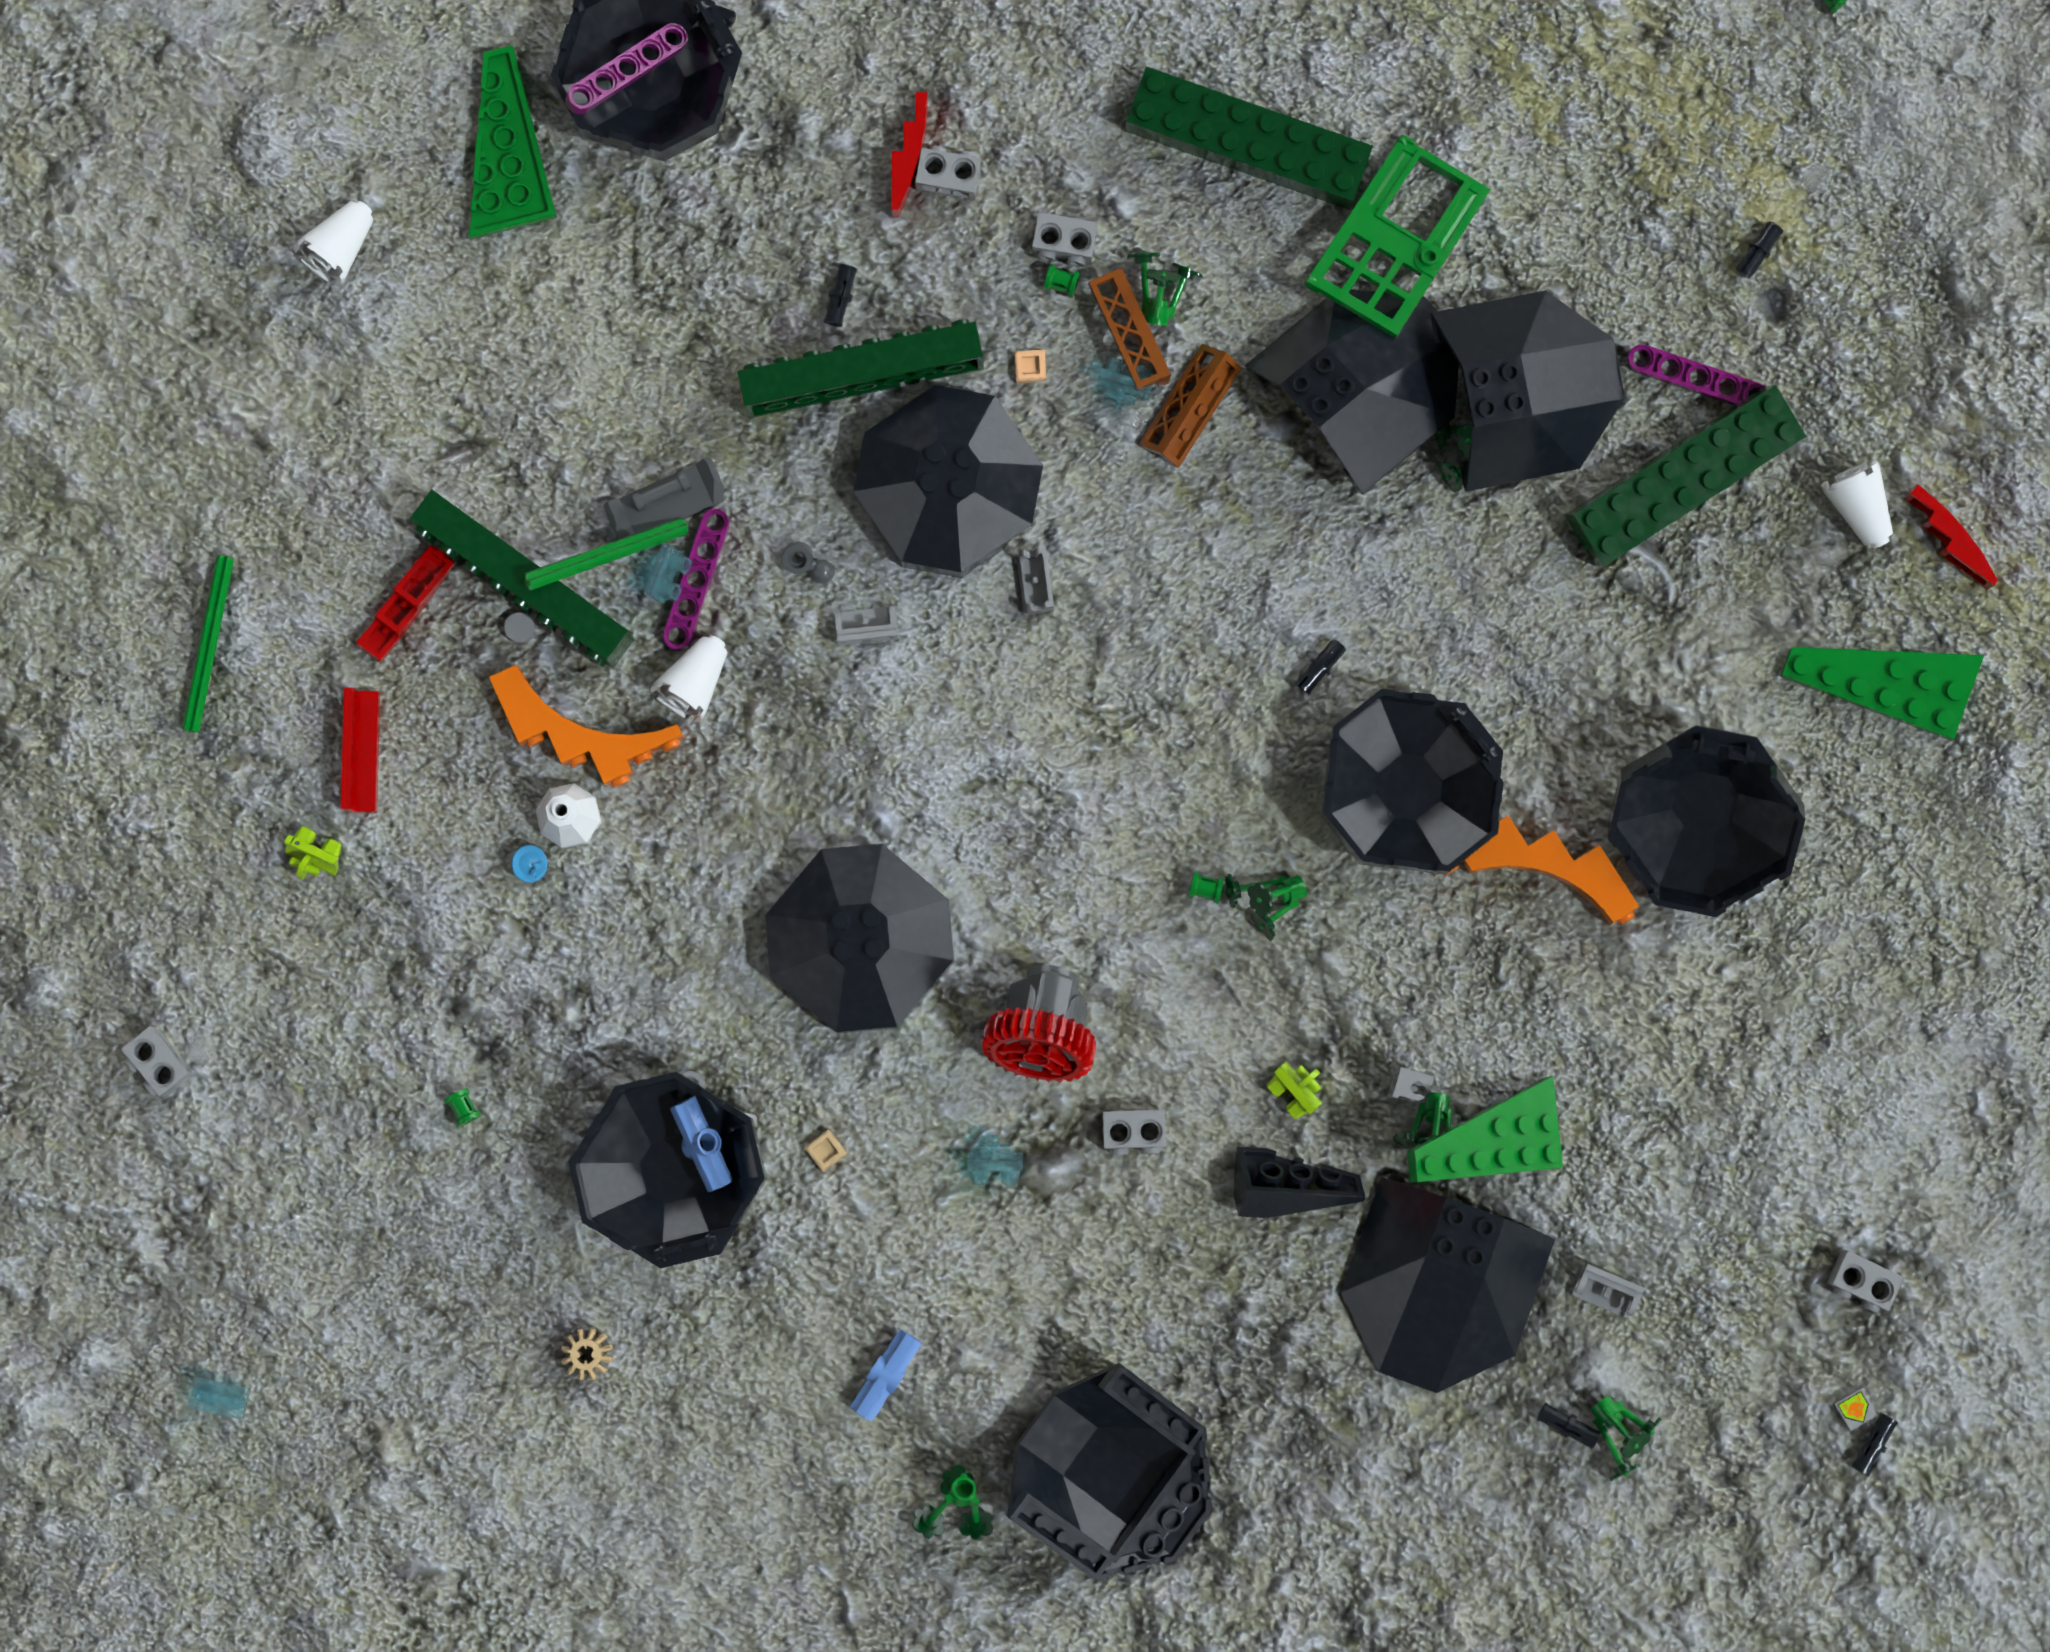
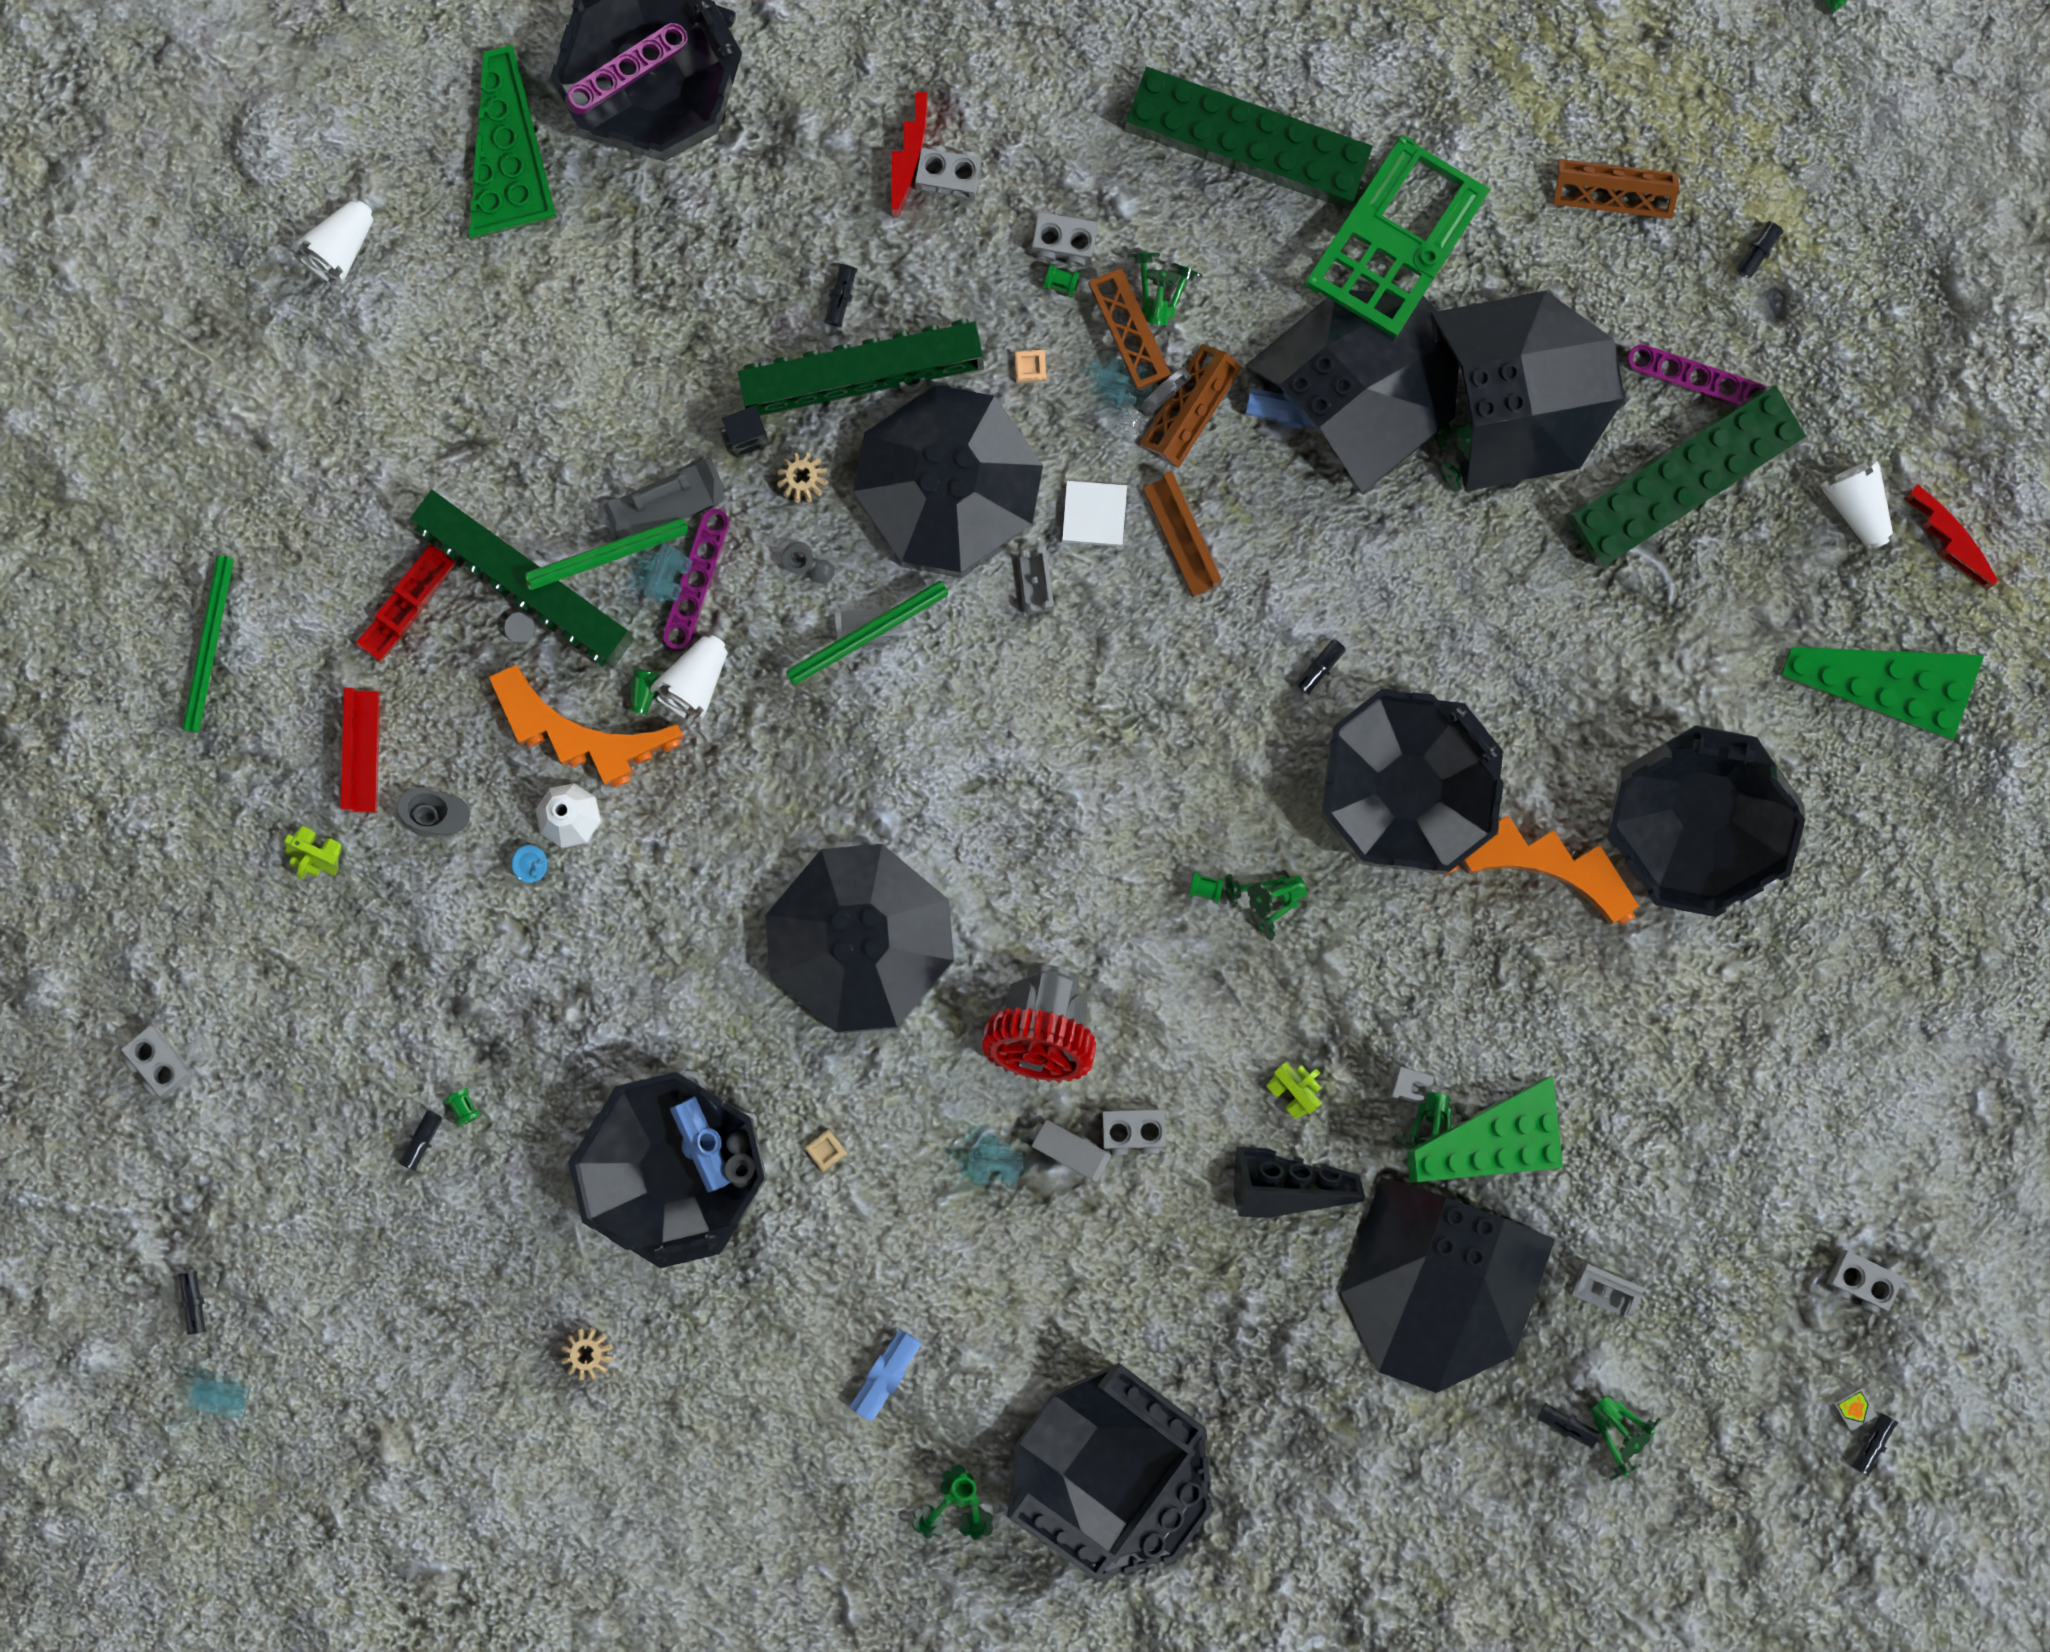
none -> black pin [177,1271,207,1335]
none -> dark grey piece [397,787,470,837]
none -> black axle [398,1110,442,1171]
none -> green cone [630,669,658,715]
none -> black brick [719,405,770,458]
none -> dark grey plate [725,1131,757,1187]
none -> tan gear [777,452,828,504]
none -> green axle [786,581,948,685]
none -> light grey slope [1029,1119,1111,1182]
none -> white tile [1062,481,1127,547]
none -> flat silver tile [1140,368,1191,416]
none -> dark orange fence [1143,471,1222,598]
none -> medium blue piece [1246,388,1319,429]
none -> dark orange fence [1553,159,1679,219]

